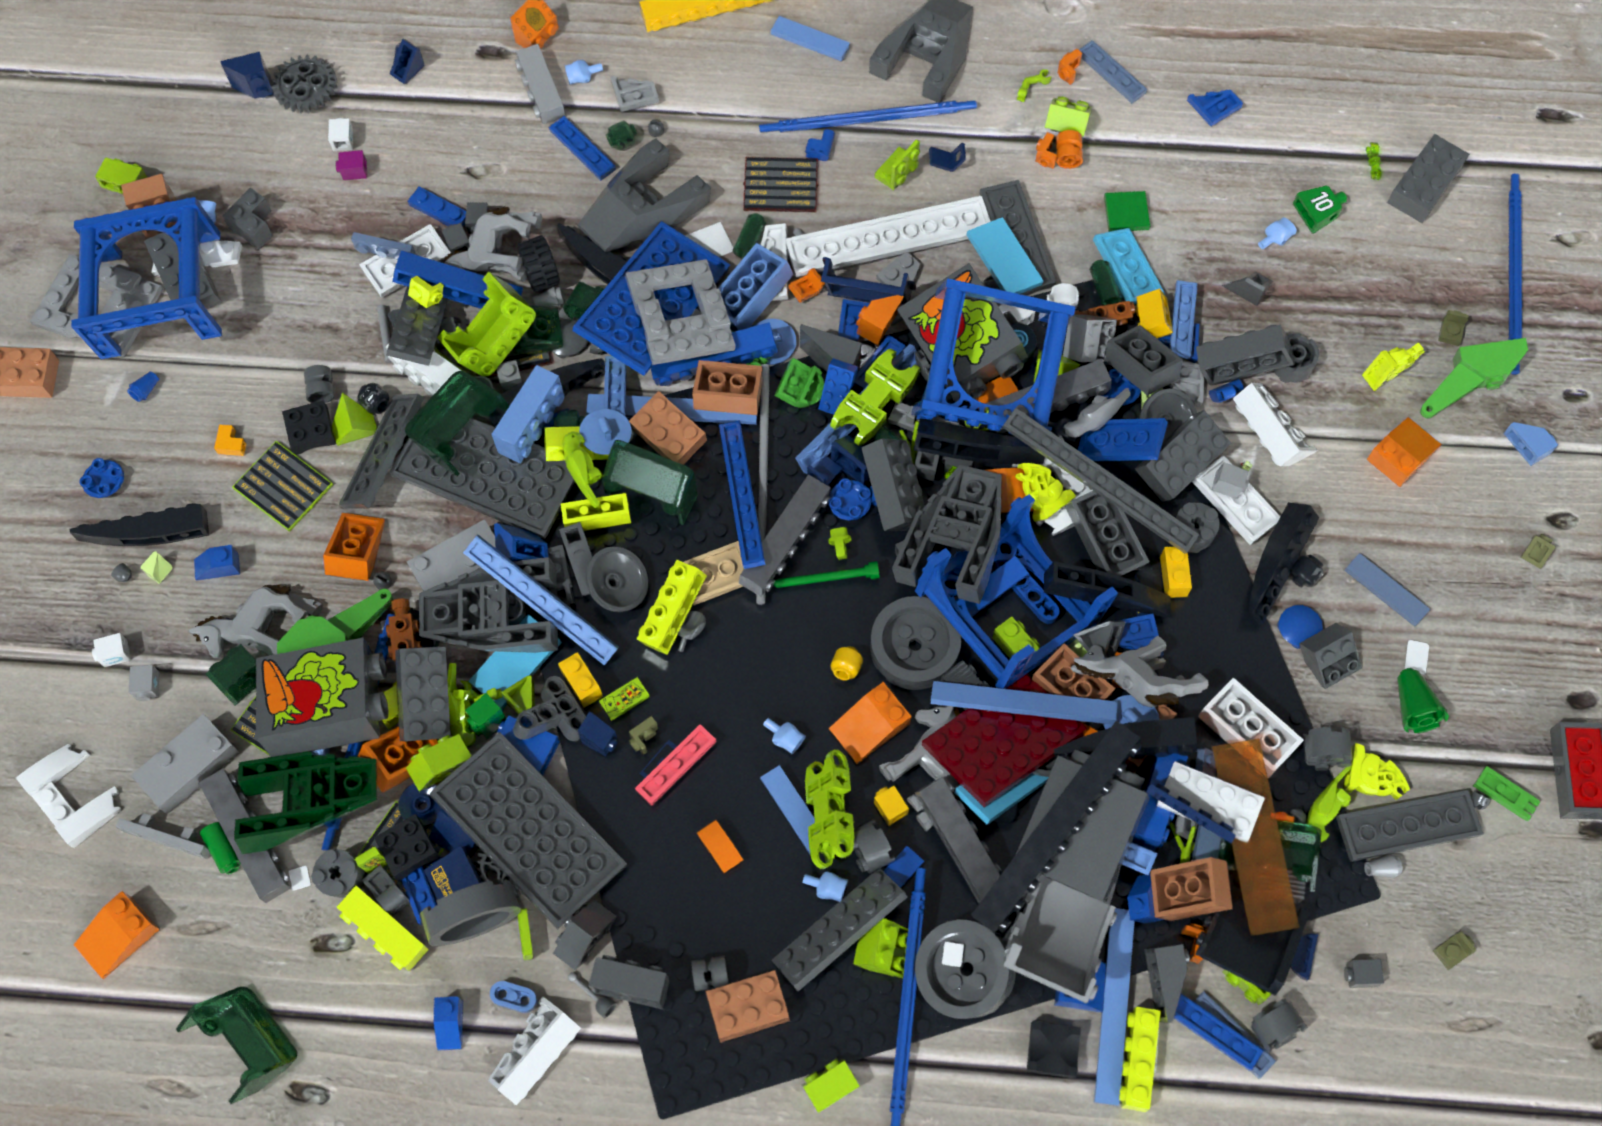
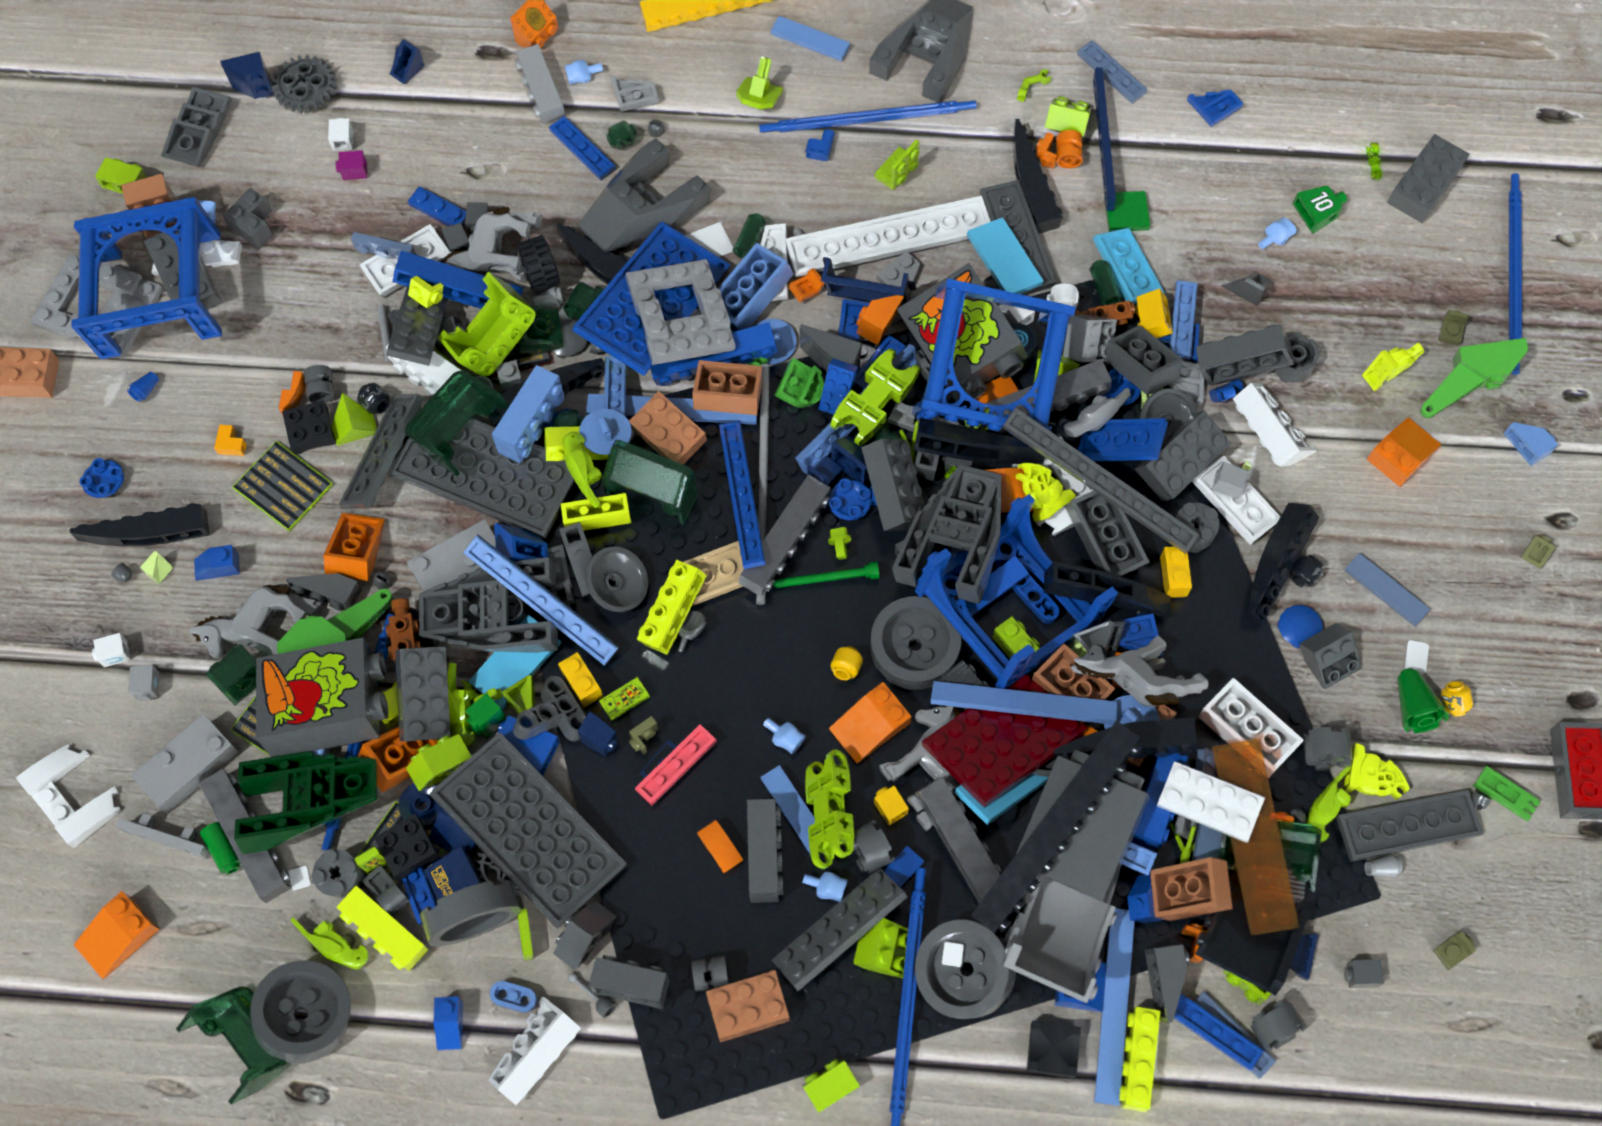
piece [743,157,818,212] -> none
dark blue bracket [929,143,966,172] -> none
orange bracket [1057,48,1082,85] -> none
dark blue wing [1146,783,1236,843] -> none
none -> dark grey slope [161,87,232,167]
none -> dark grey brick [251,961,351,1064]
none -> orange slope [278,371,306,416]
none -> dark grey slope [286,573,362,611]
none -> lime animal [290,917,369,970]
none -> lime piece [736,57,783,109]
none -> dark grey brick [747,799,783,903]
none -> black slope [1013,118,1063,234]
none -> dark blue tile [1093,67,1116,211]
none -> yellow head [1440,681,1473,716]

